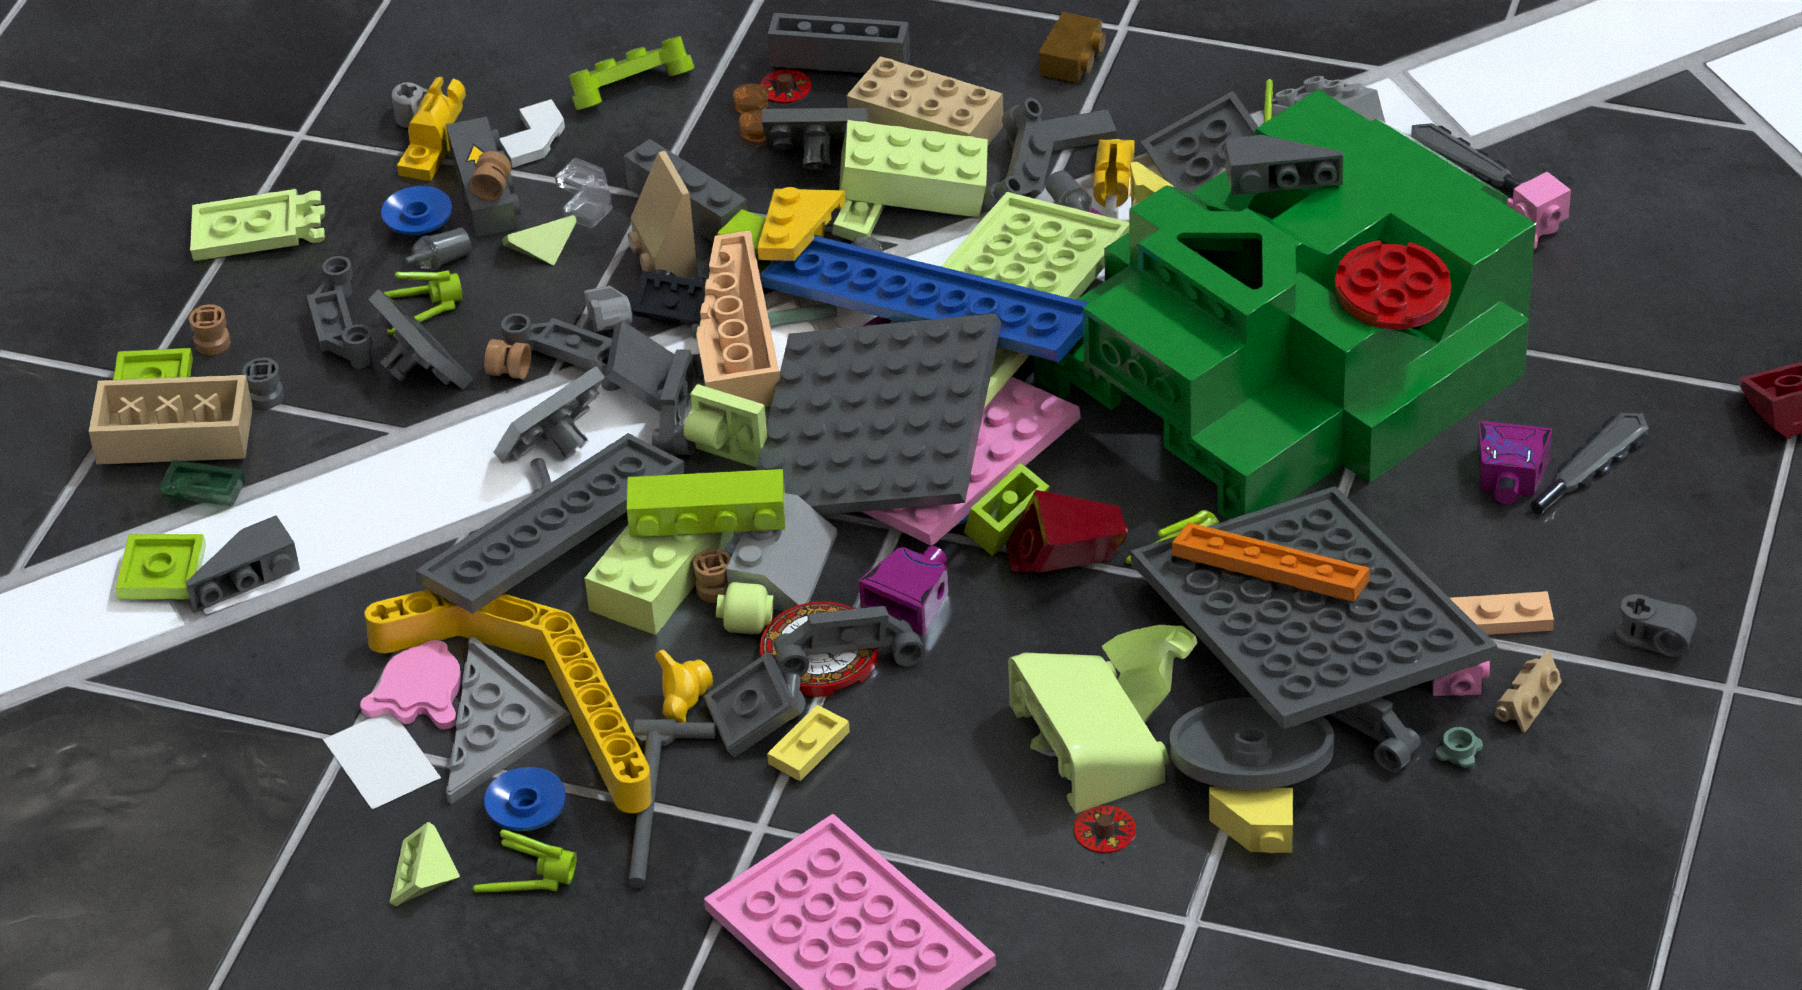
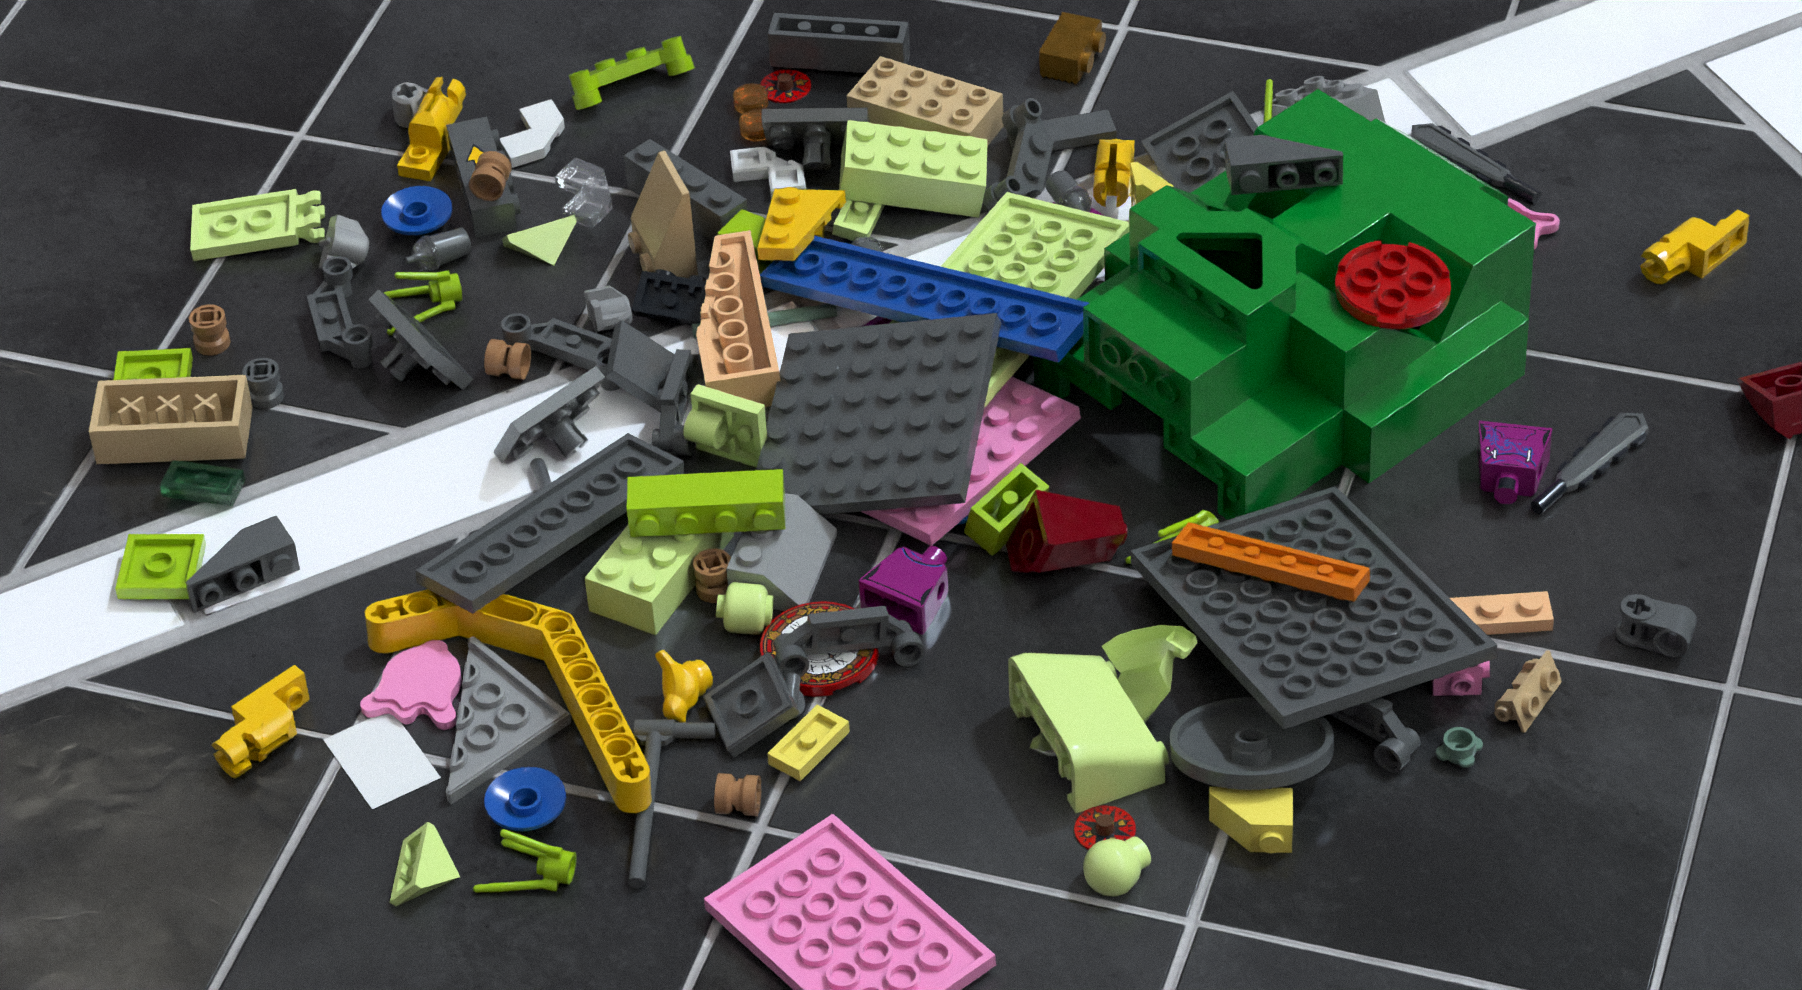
bright pink brick [1512,172,1571,235] -> none
none -> yellow plate [211,665,310,778]
none -> light grey piece [318,215,369,270]
none -> medium nougat wheel [714,773,761,816]
none -> white tile [730,147,806,199]
none -> yellowish green piece [1083,837,1151,896]
none -> yellow plate [1640,209,1750,284]

